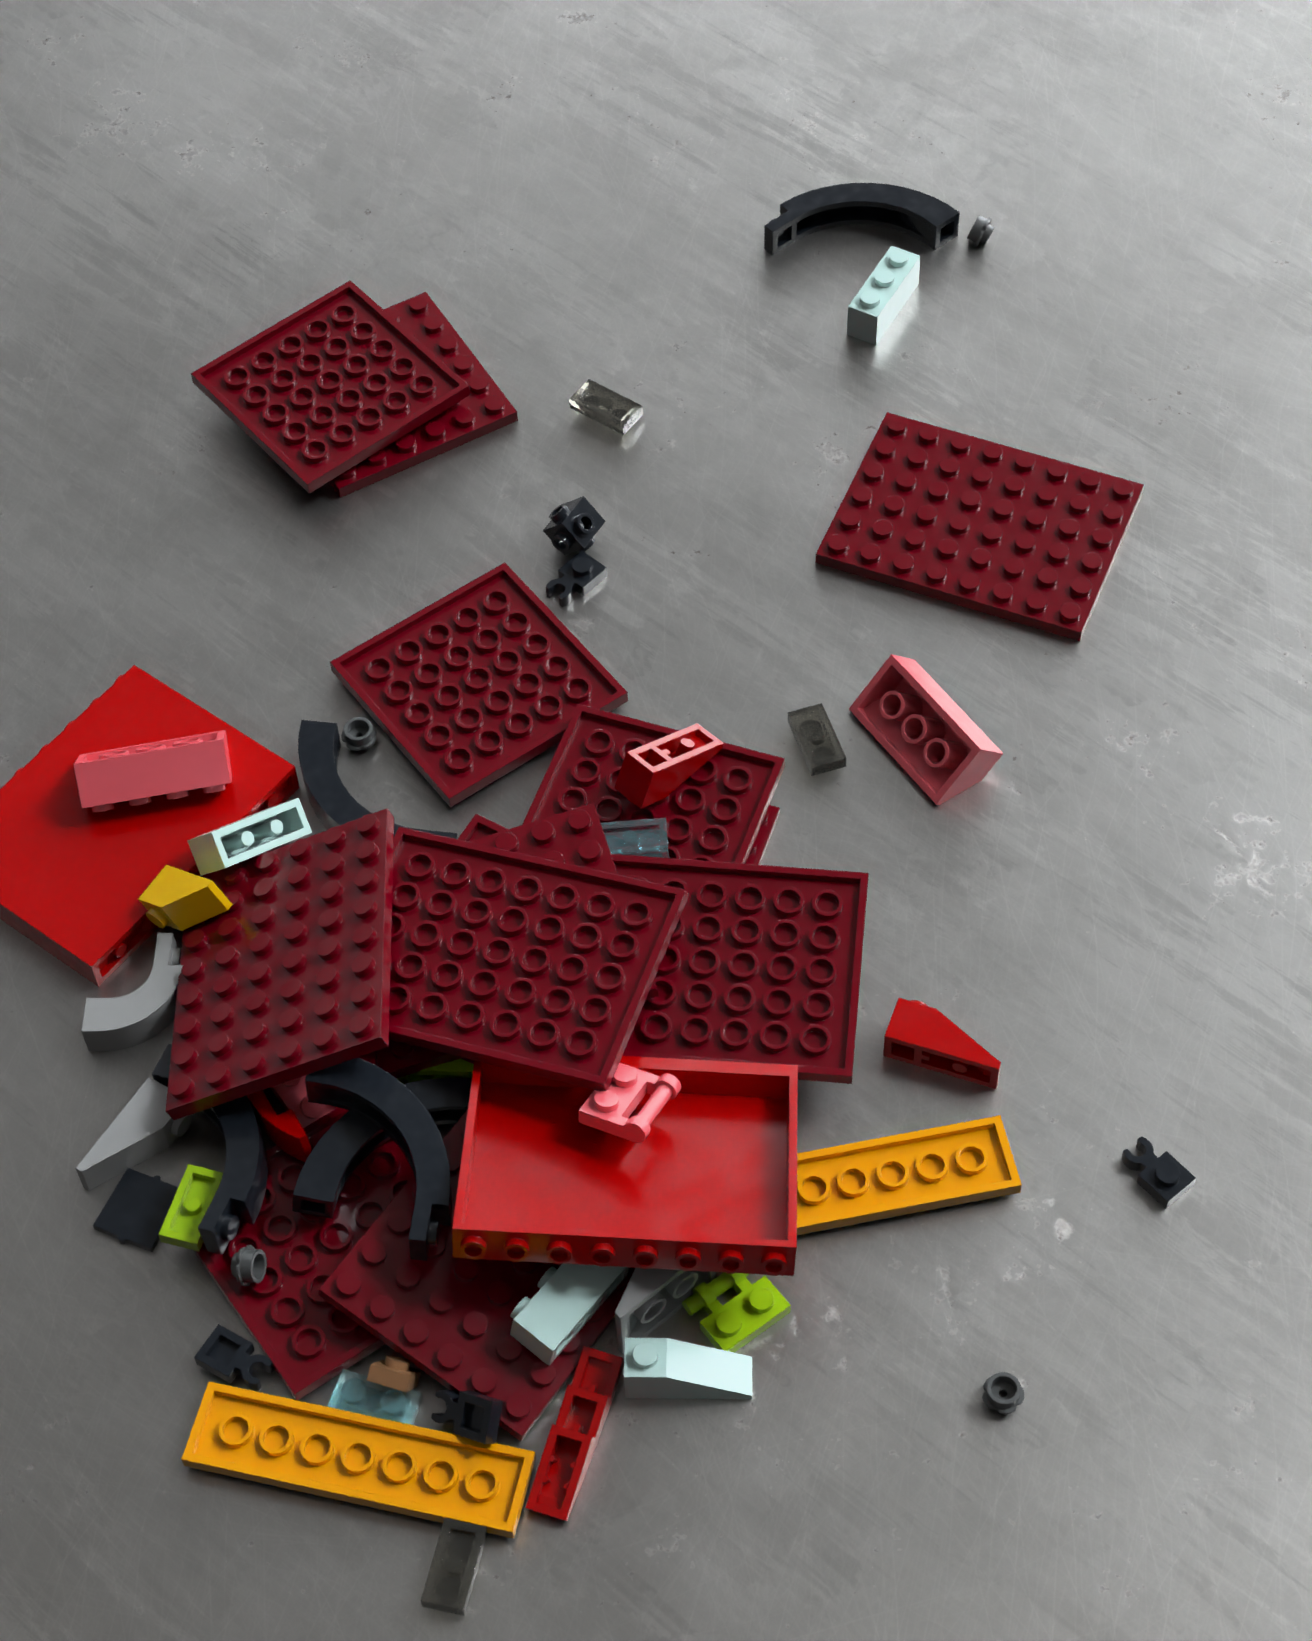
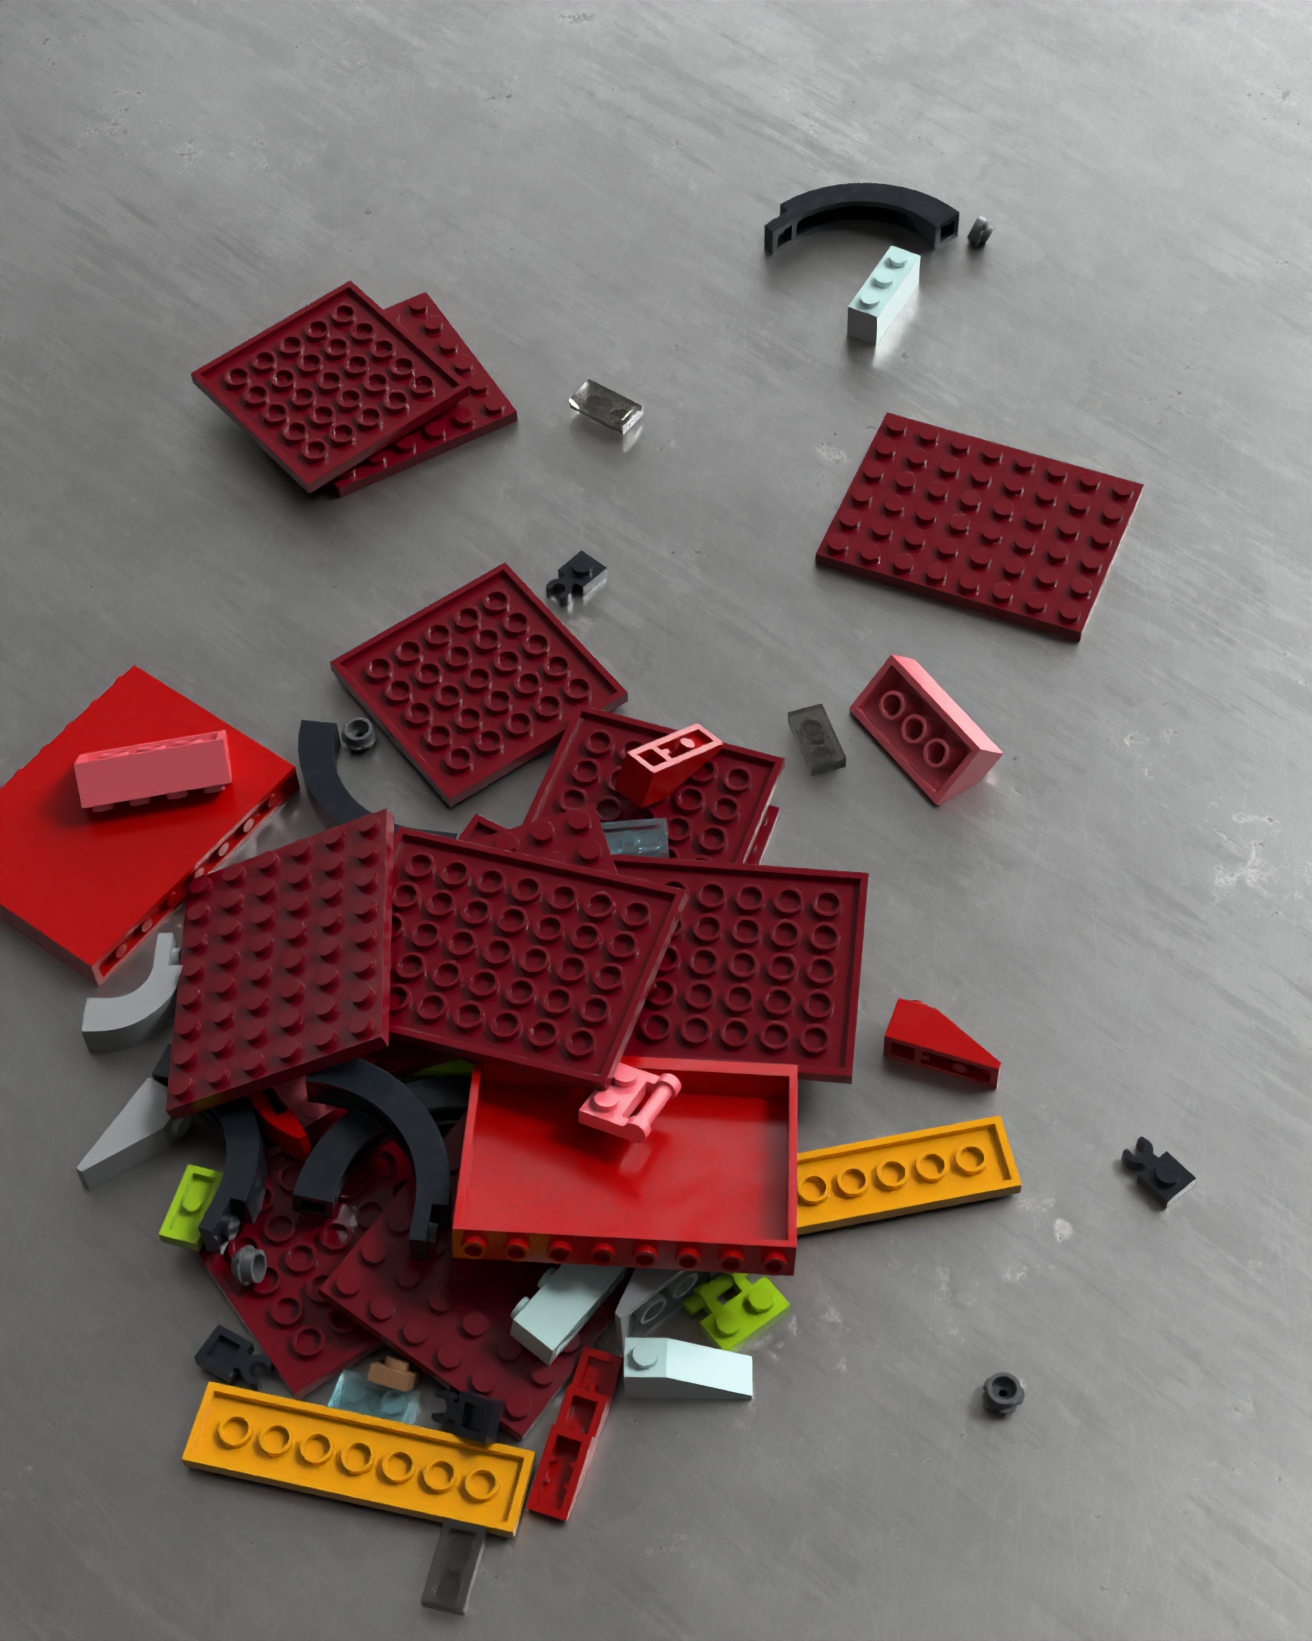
black piece [93,1168,178,1252] -> none
yellow slope [138,865,233,931] -> none
light aqua brick [187,798,312,876] -> none
black brick [543,496,605,555] -> none

